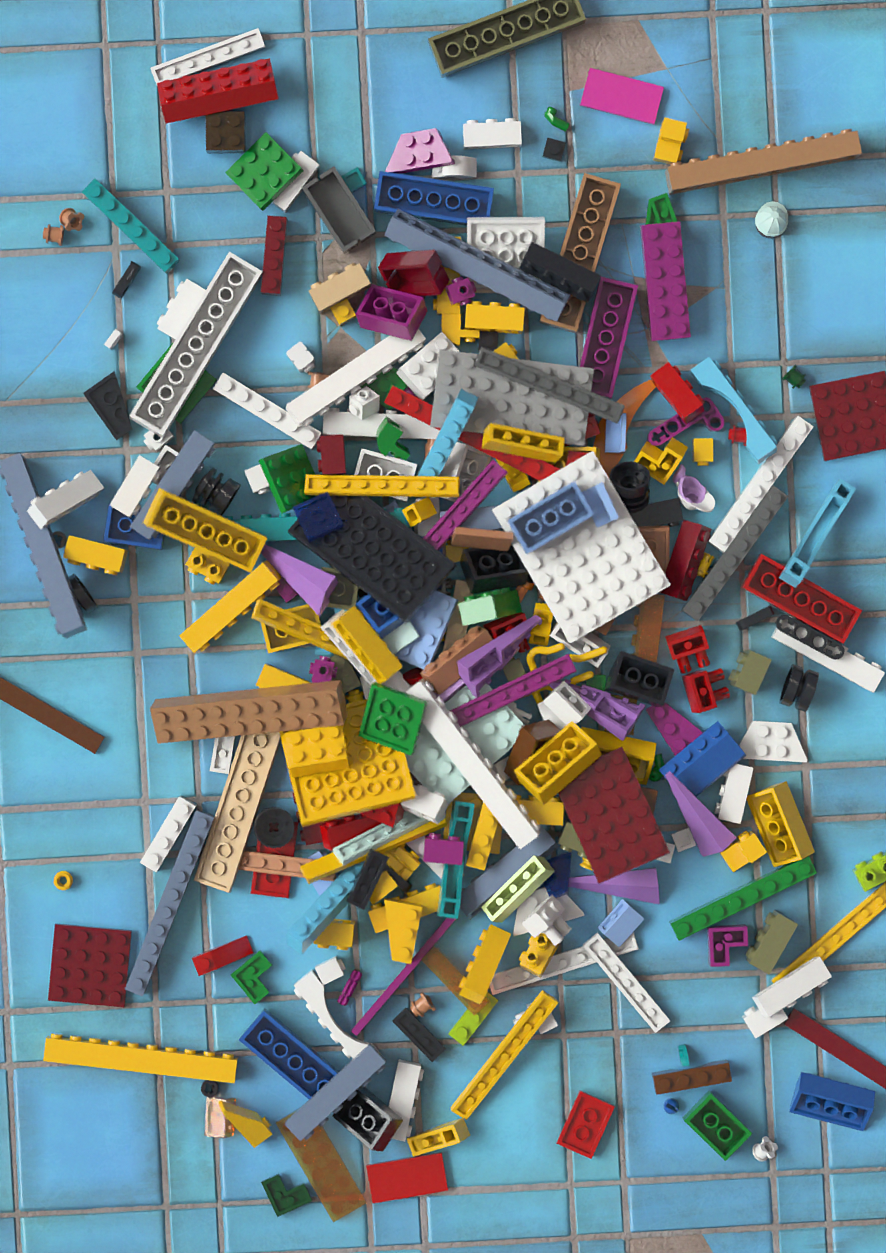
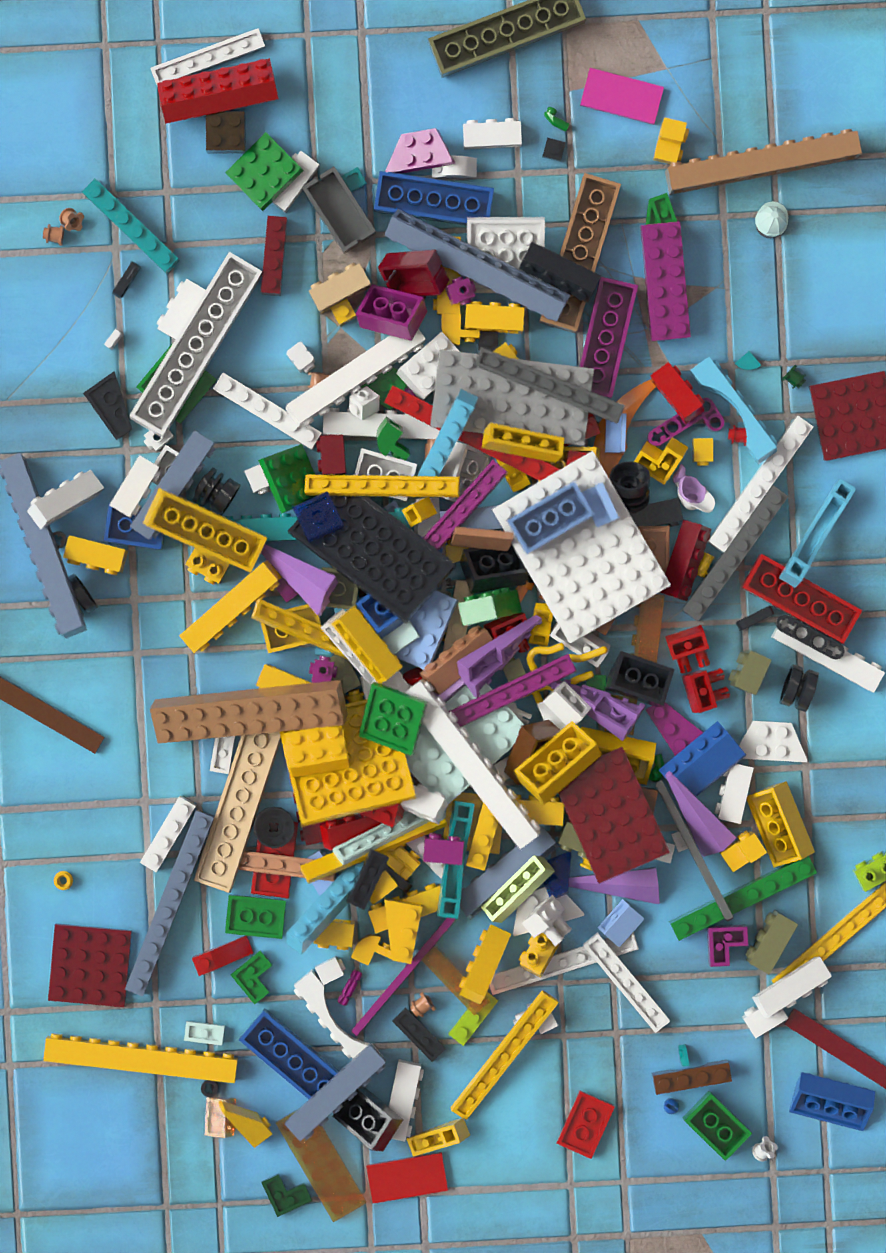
none -> light aqua plate [184,1021,225,1045]
none -> green plate [225,895,286,939]
none -> yellow brick [351,934,392,965]
none -> dark grey tile [656,780,733,922]
none -> teal tile [734,351,761,370]

